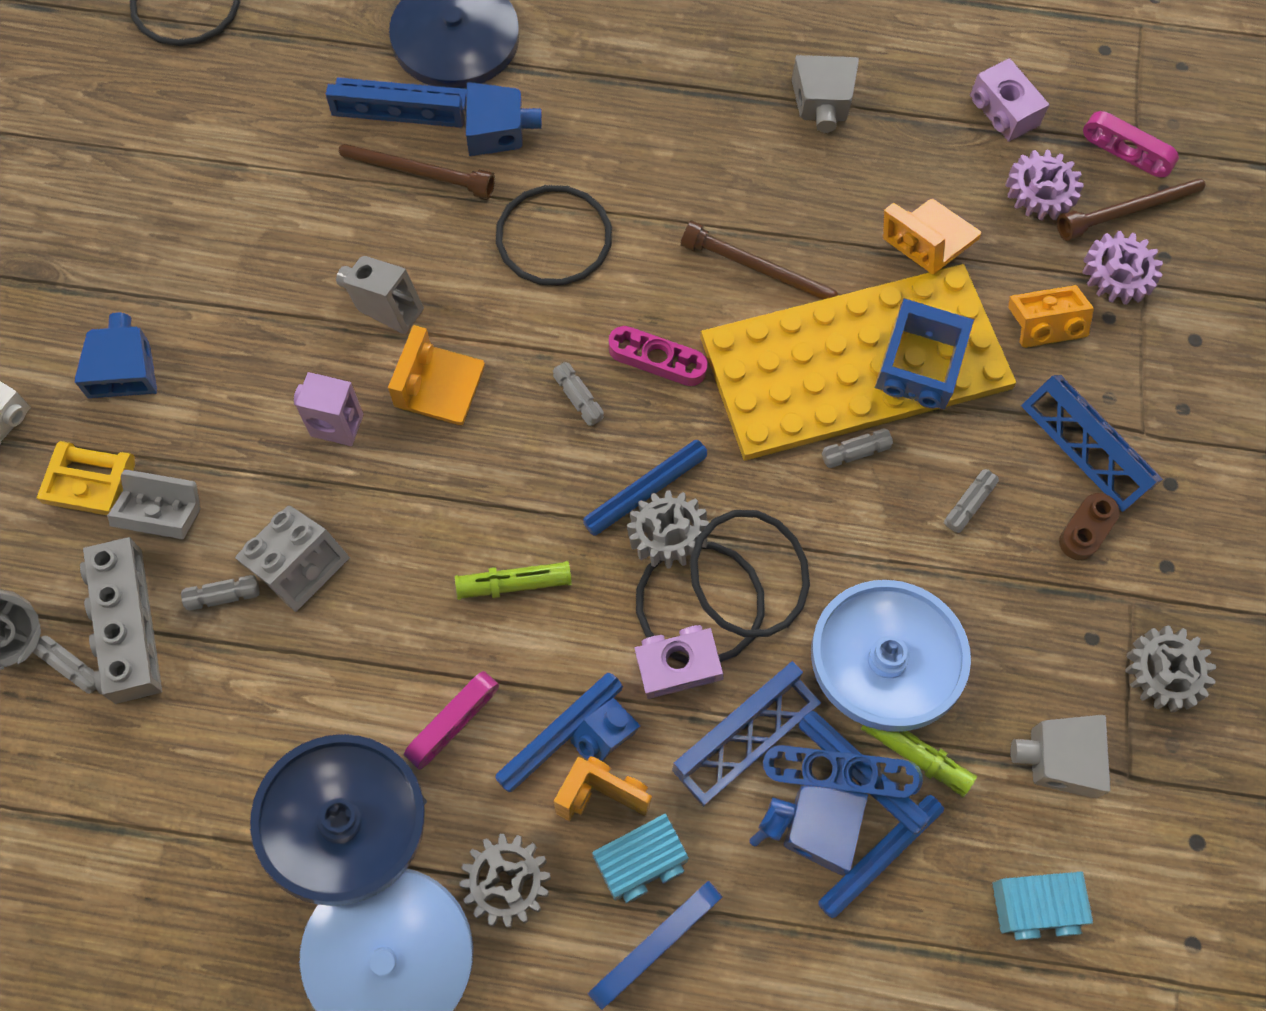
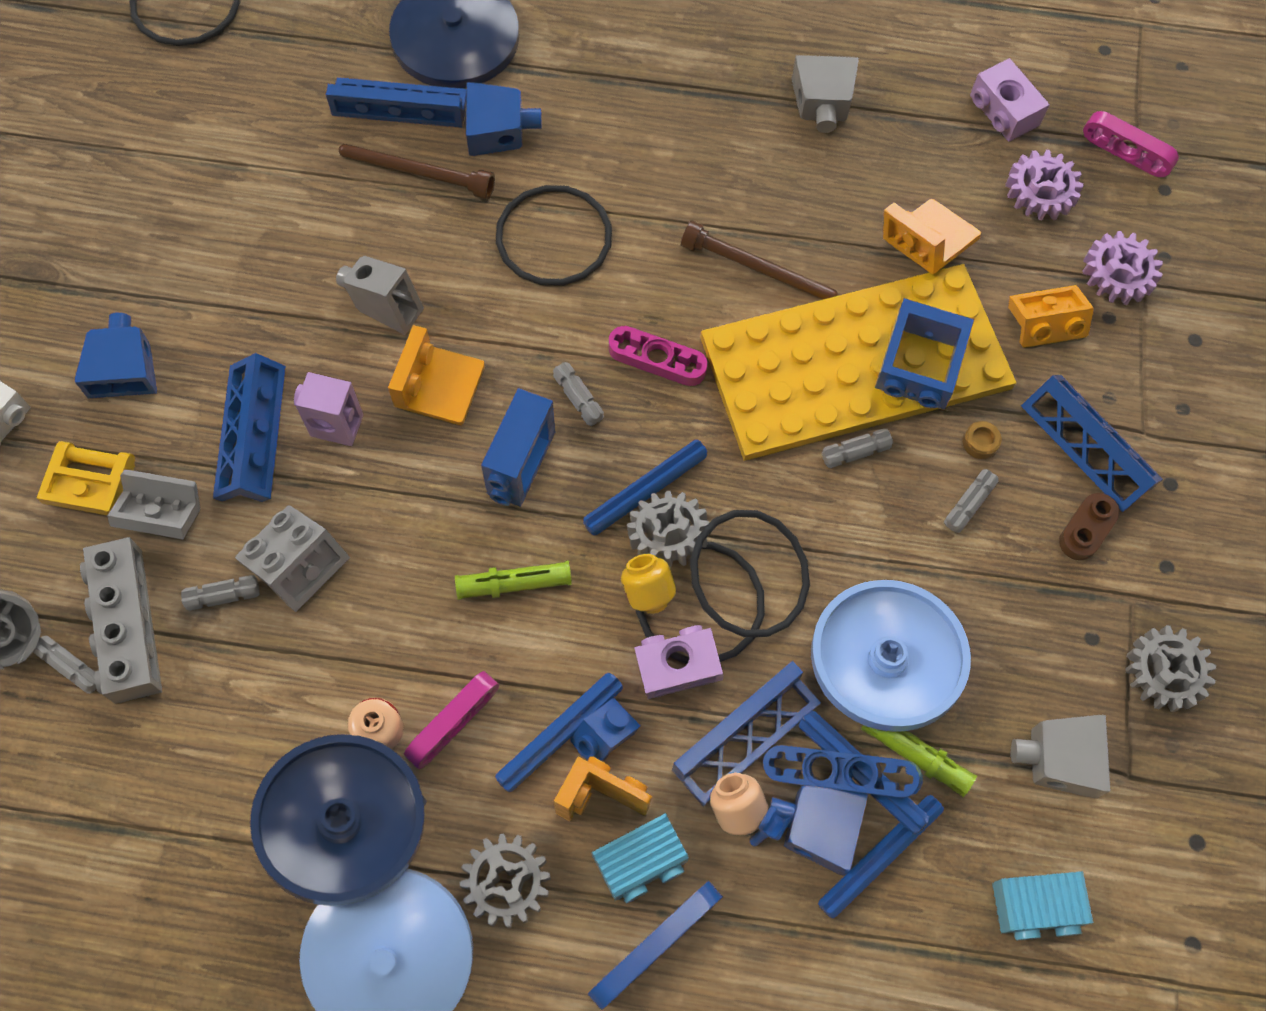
reddish brown piece [1057,178,1206,241] -> none
none -> blue fence [213,353,286,502]
none -> light nougat head [348,698,404,749]
none -> blue window [481,388,555,507]
none -> yellow head [621,554,676,614]
none -> light nougat head [710,773,768,835]
none -> pearl gold tile [962,421,1002,459]

